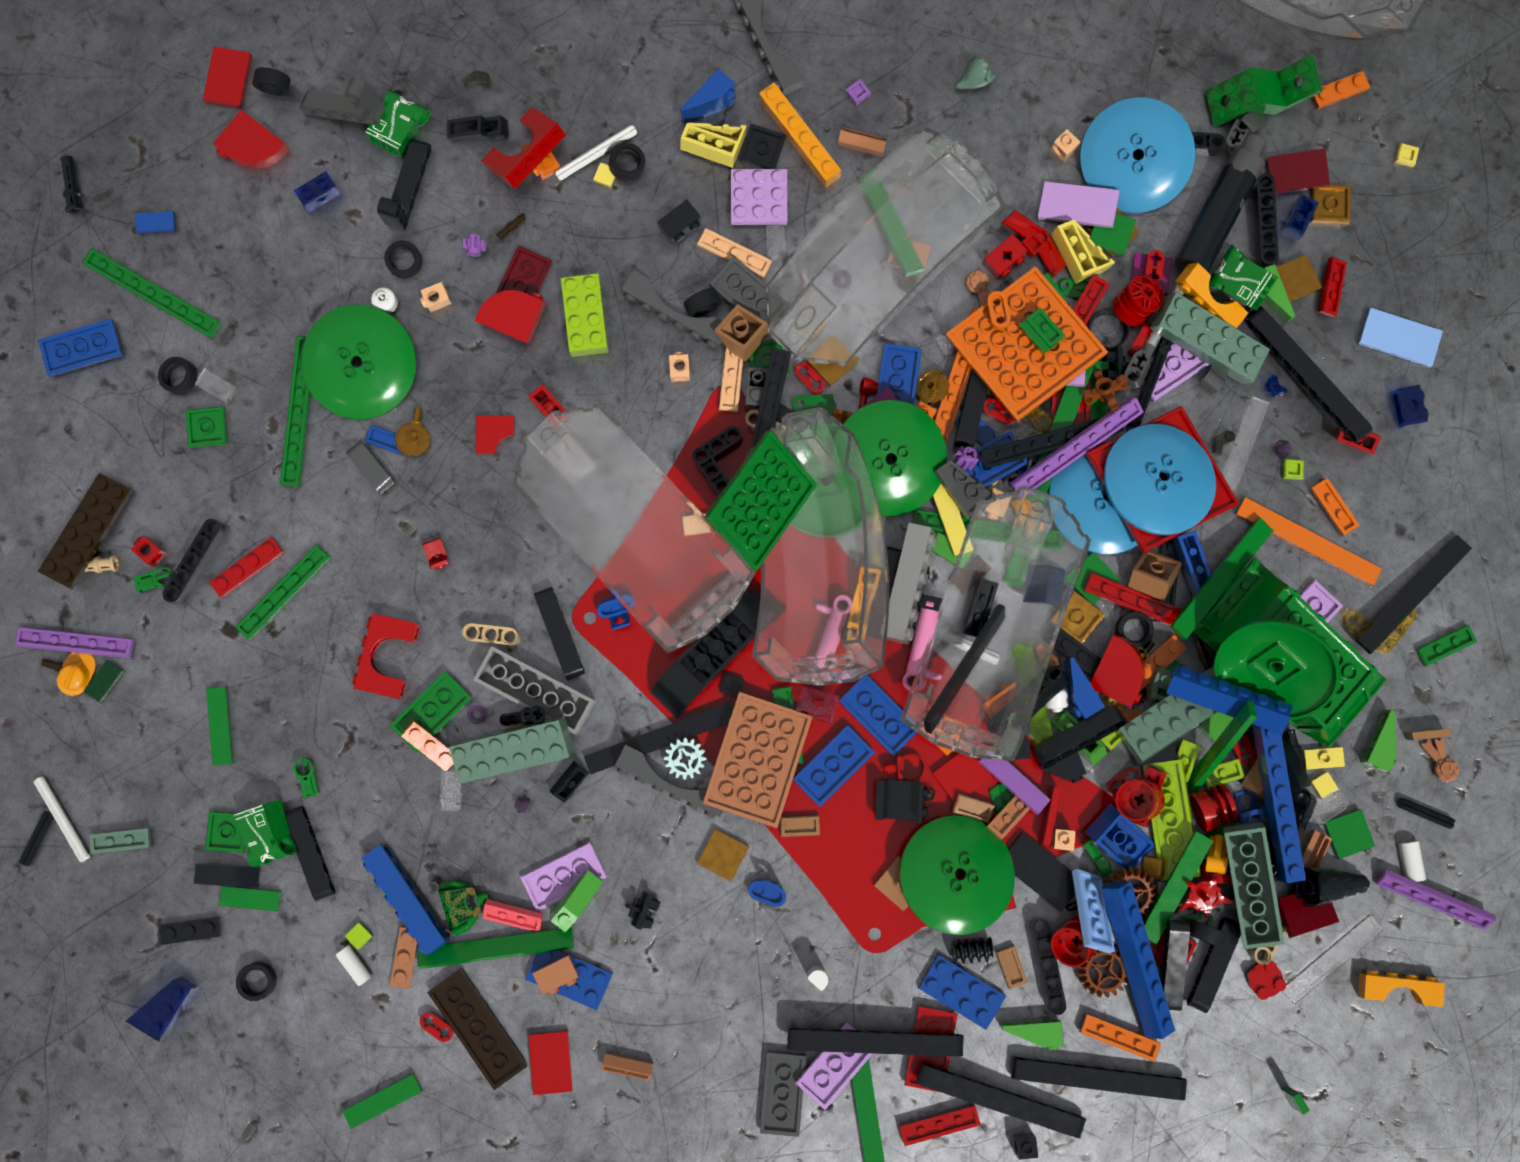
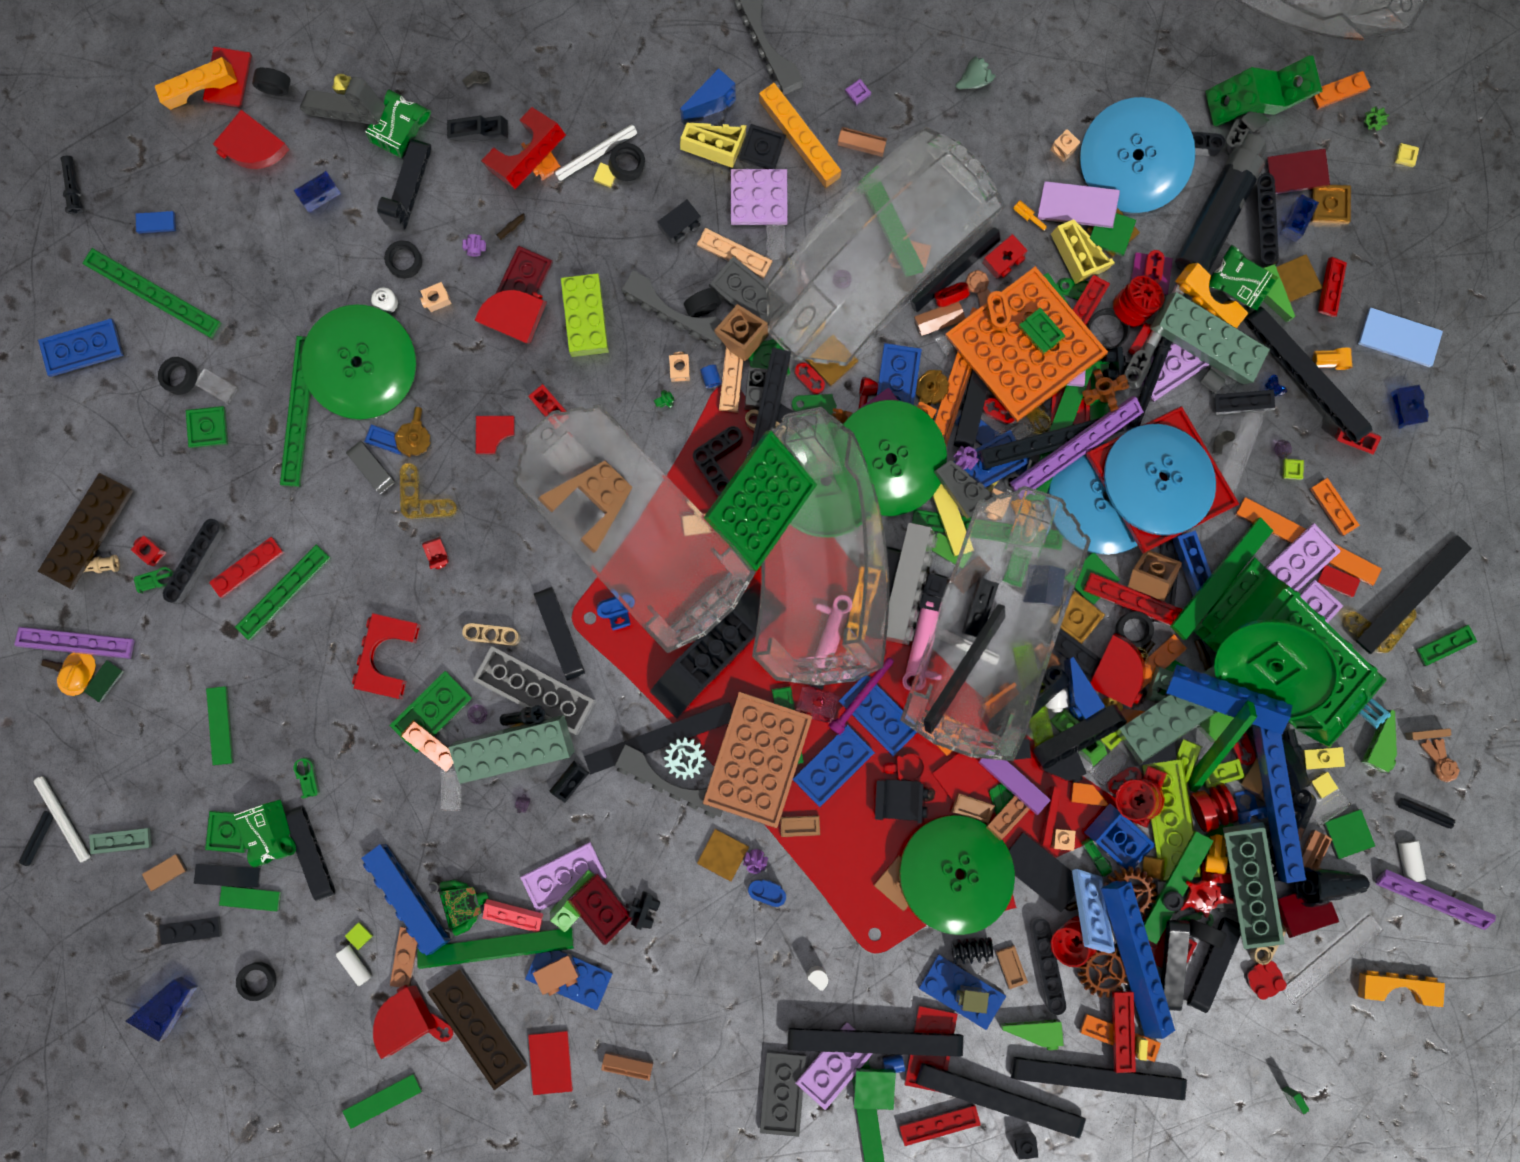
black tile [720,674,744,698] -> none
red plate [1001,210,1066,278] -> none
none -> medium nougat tile [142,854,187,891]
none -> light orange arch [155,57,237,110]
none -> light yellow piece [332,74,351,95]
none -> red brick [373,985,437,1059]
none -> clear yellow beam [400,463,458,519]
none -> medium nougat wing [538,461,633,553]
none -> dark red tile [567,874,633,945]
none -> green plate [654,390,675,408]
none -> blue piece [700,365,722,388]
none -> medium lavender gear [743,849,768,874]
none -> magenta piece [828,657,894,735]
none -> green tile [854,1068,896,1110]
none -> blue piece [882,1054,905,1073]
none -> black tile [910,227,1001,312]
none -> nougat piece [914,301,965,336]
none -> black brick [924,573,952,598]
none -> red beam [935,282,970,307]
none -> olive brick [955,985,989,1014]
none -> light orange axle [1013,200,1047,230]
none -> orange tile [1070,783,1108,806]
none -> red plate [1112,991,1136,1073]
none -> light yellow tile [1135,1037,1148,1061]
none -> black tile [1162,890,1184,911]
none -> black plate [1215,390,1275,415]
none -> lavender tile [1266,523,1341,591]
none -> light orange piece [1312,348,1353,370]
none -> red tile [1317,565,1361,598]
none -> medium azure tile [1359,698,1391,729]
none -> bright green gear [1364,106,1389,131]

